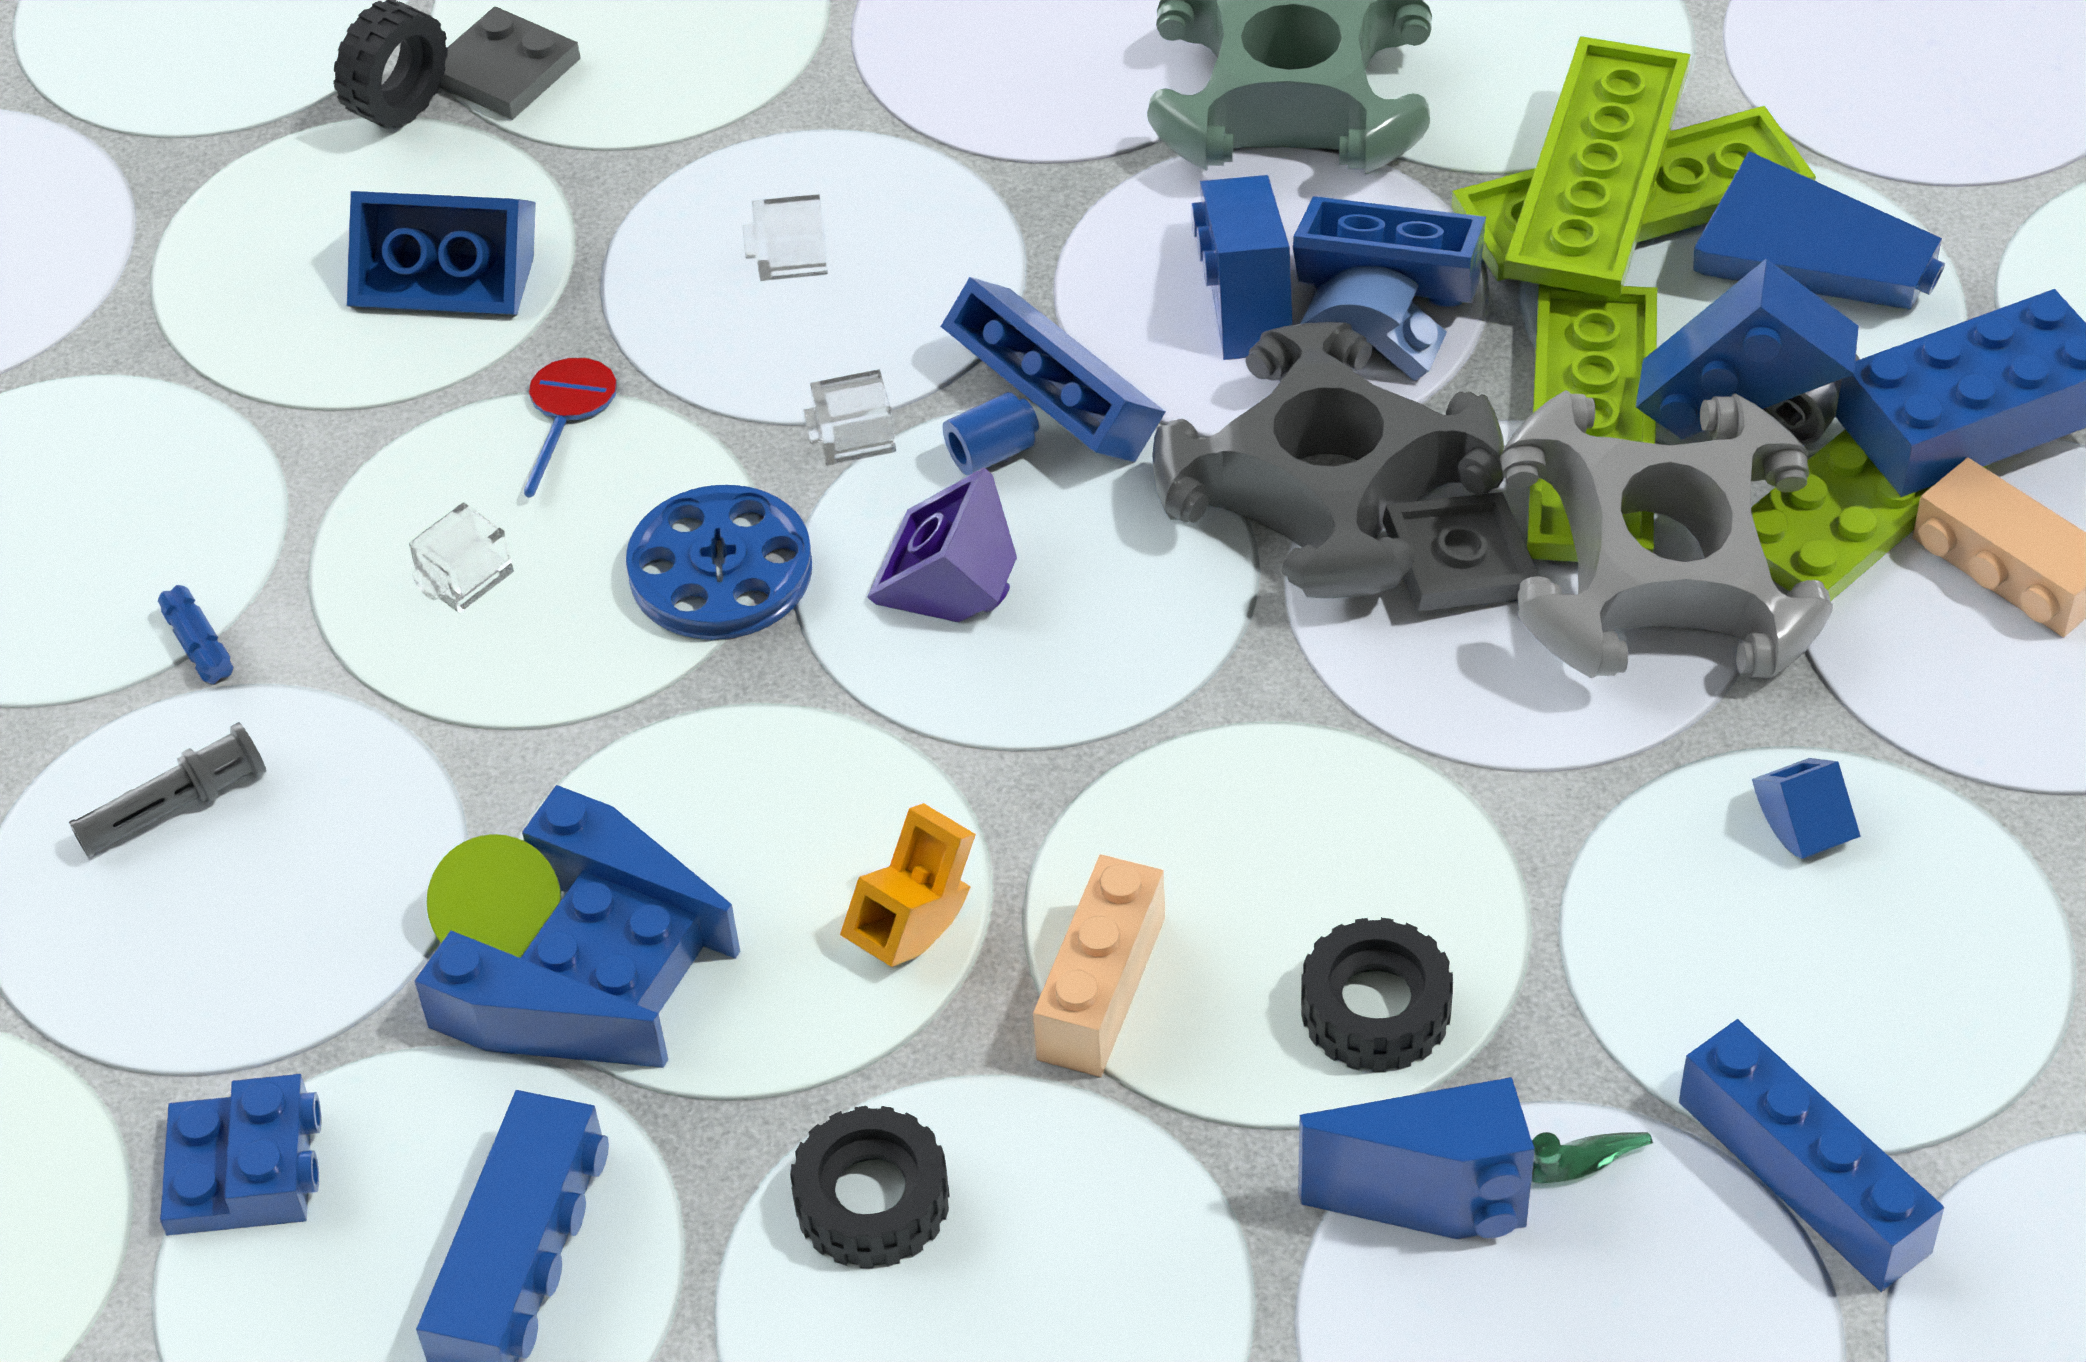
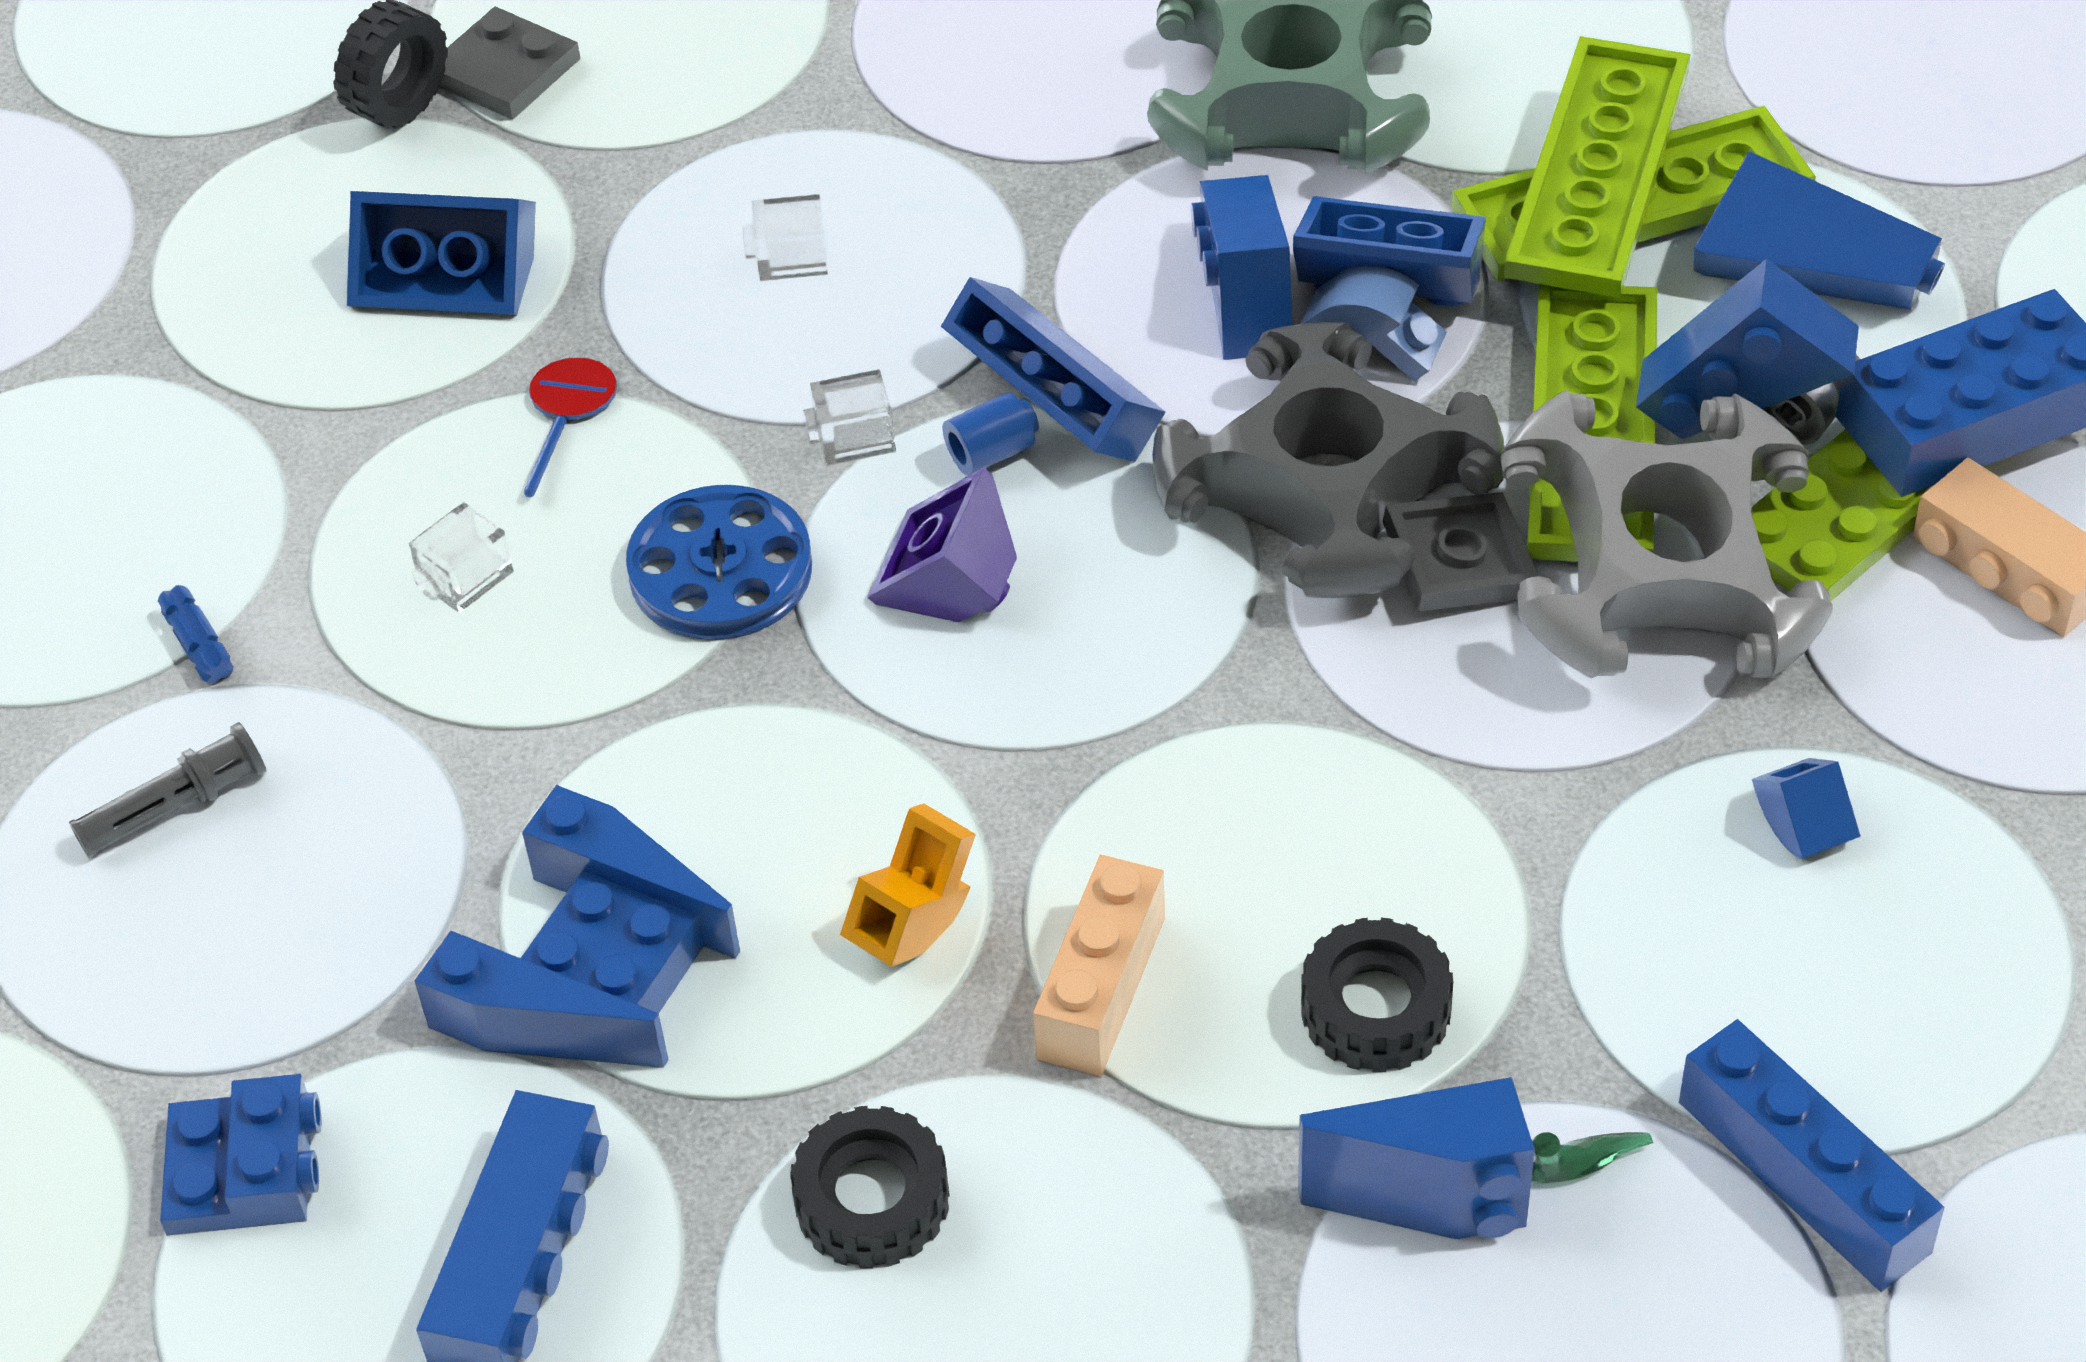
lime piece [427,834,561,958] -> none

